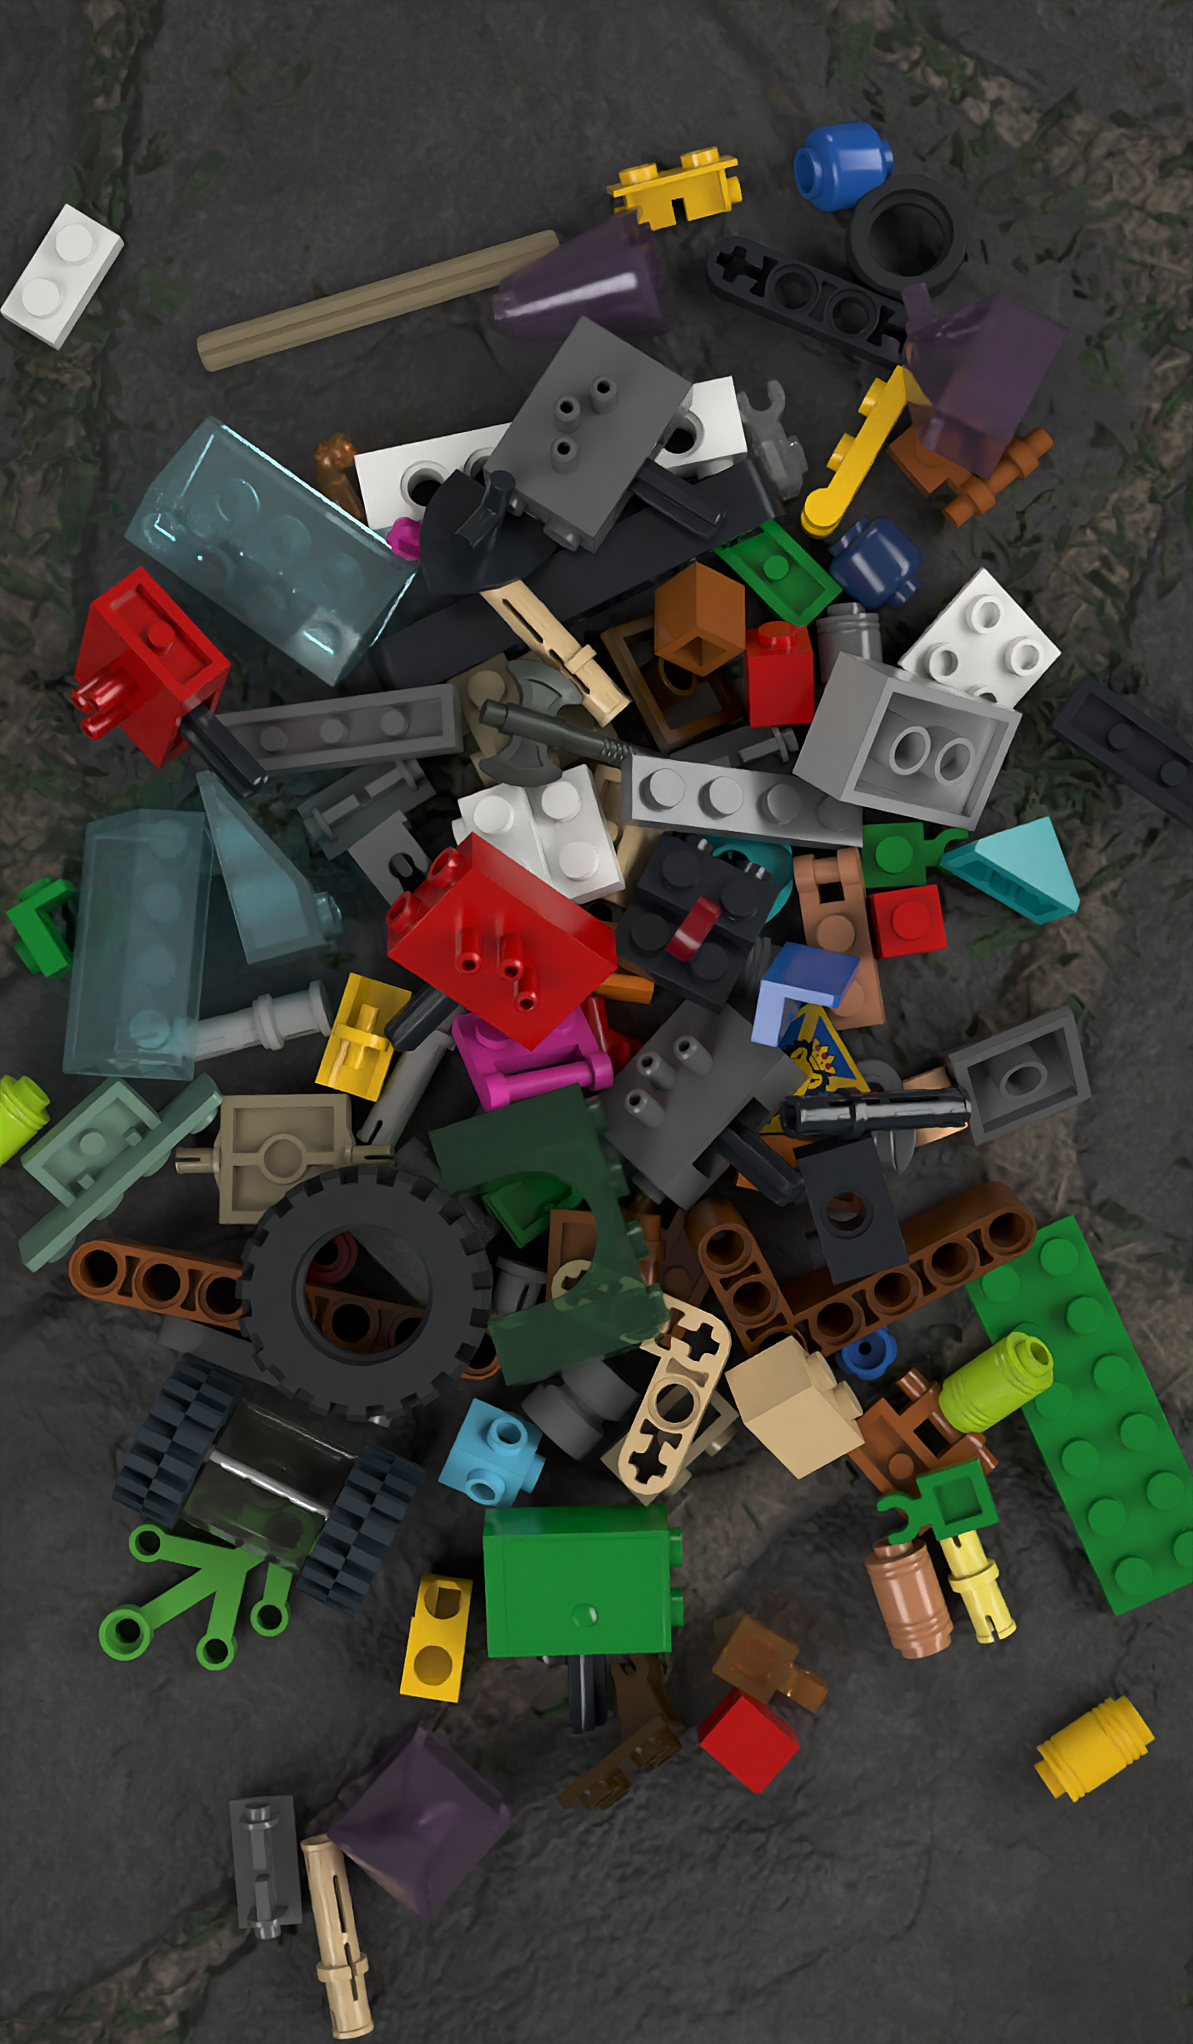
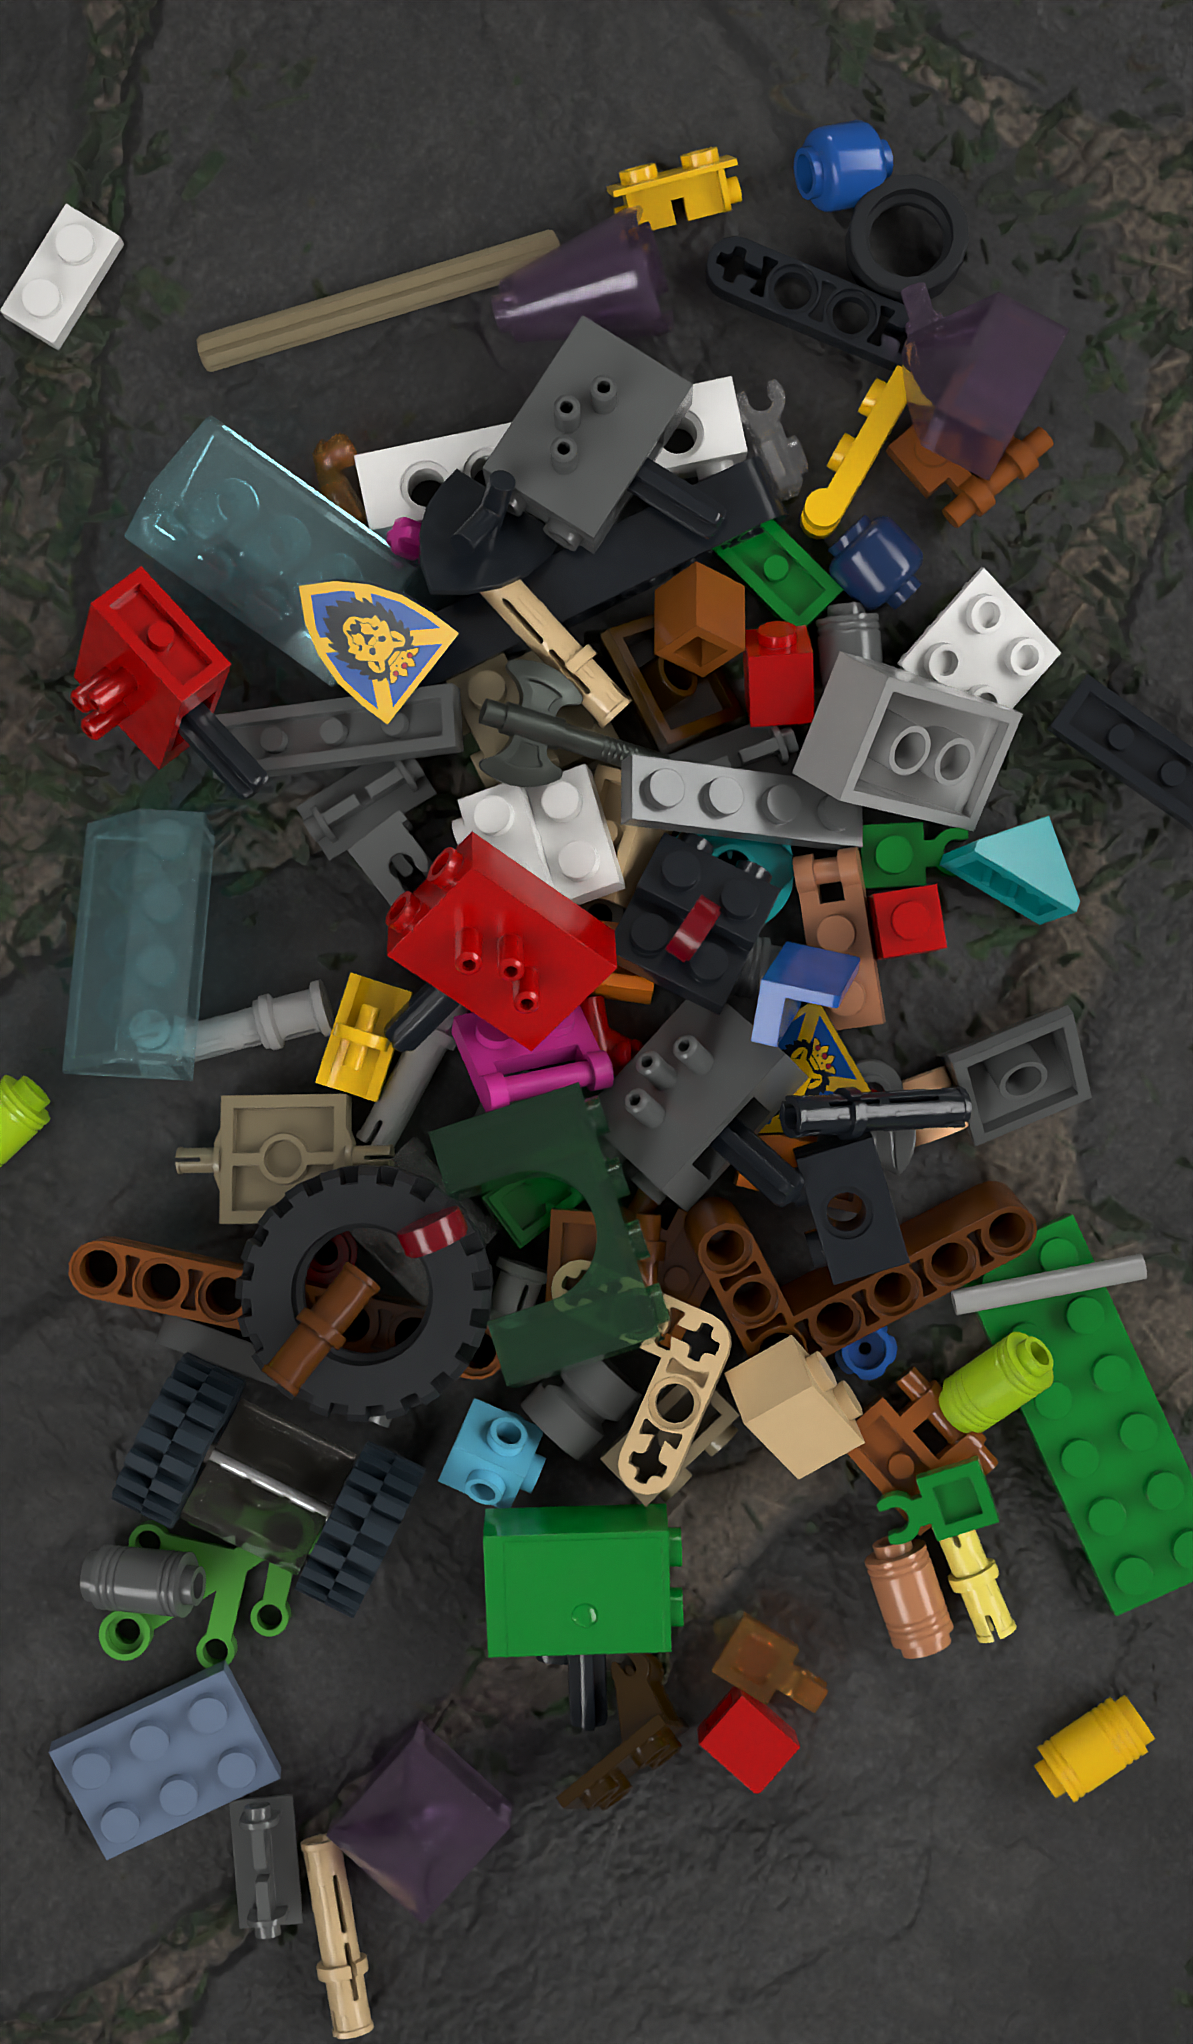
green bracket [6,876,80,980] -> none
sand green bracket [18,1072,223,1272] -> none
clear light blue slope [195,770,344,969] -> none
yellow leg [400,1572,473,1703] -> none
none -> sand blue plate [48,1660,281,1860]
none -> dark grey head [80,1544,206,1618]
none -> reddish brown pin [261,1262,381,1397]
none -> shield [299,579,461,725]
none -> dark red tile [396,1206,469,1258]
none -> light grey bar [951,1254,1147,1315]

